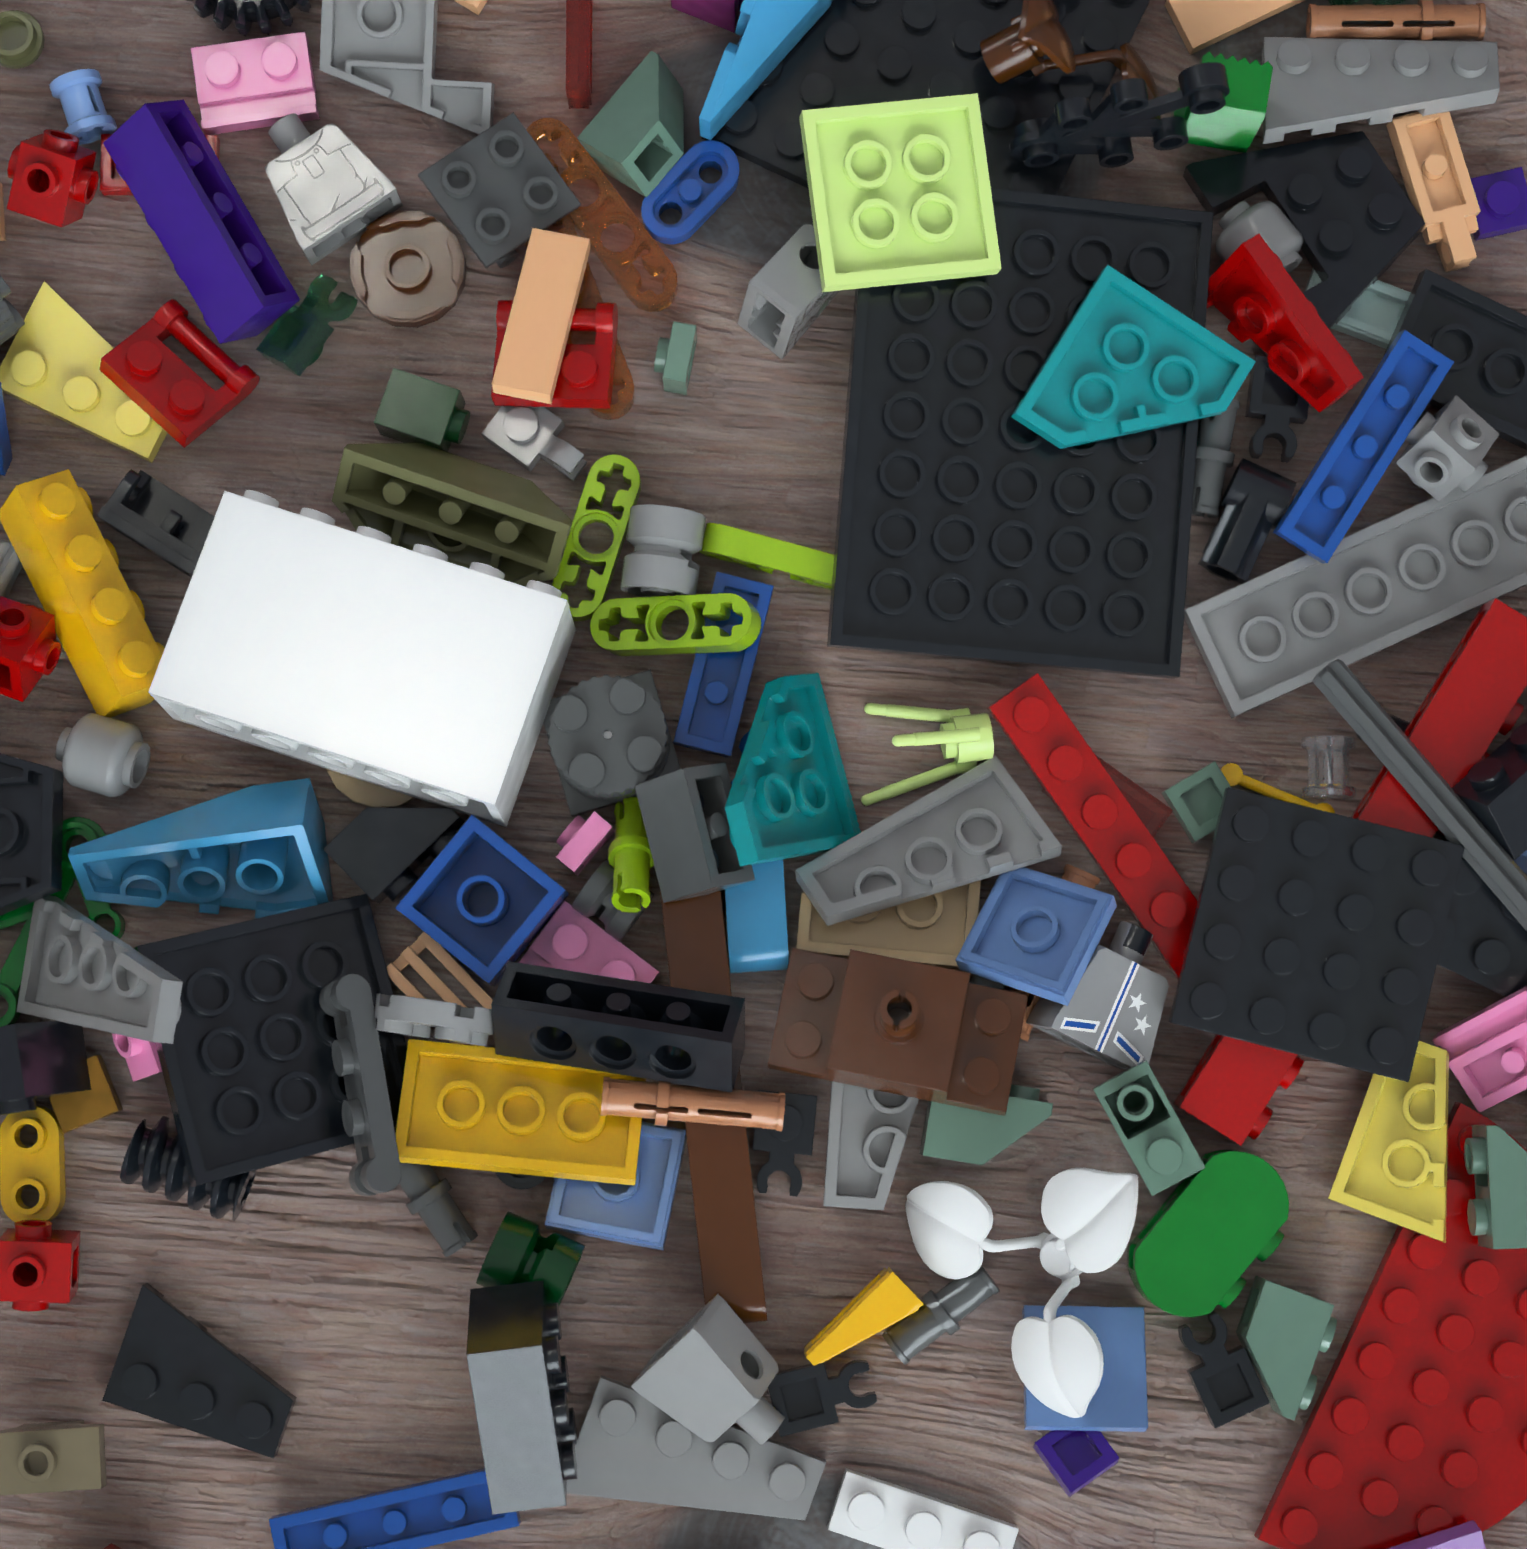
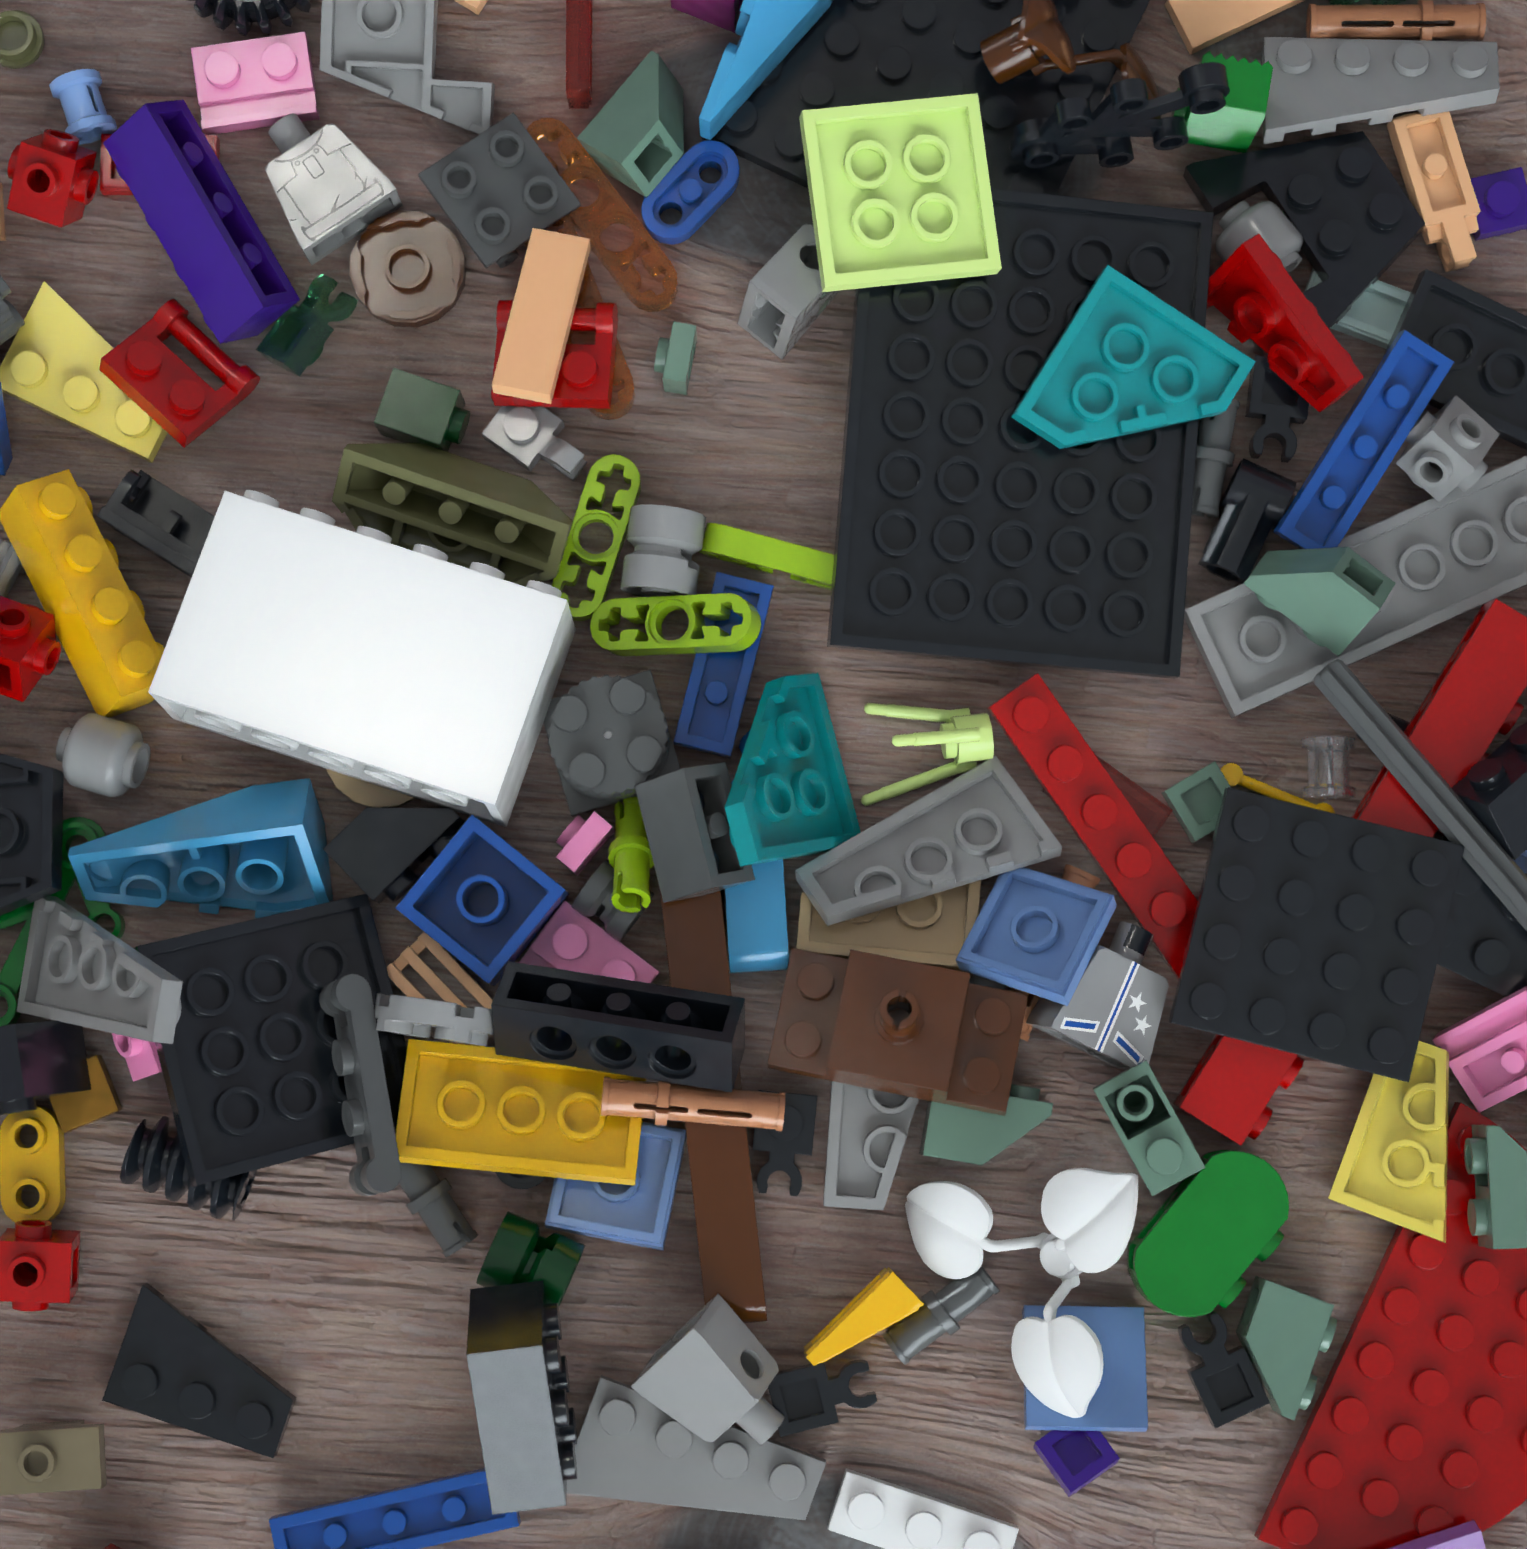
none -> sand green slope [1243,547,1396,657]

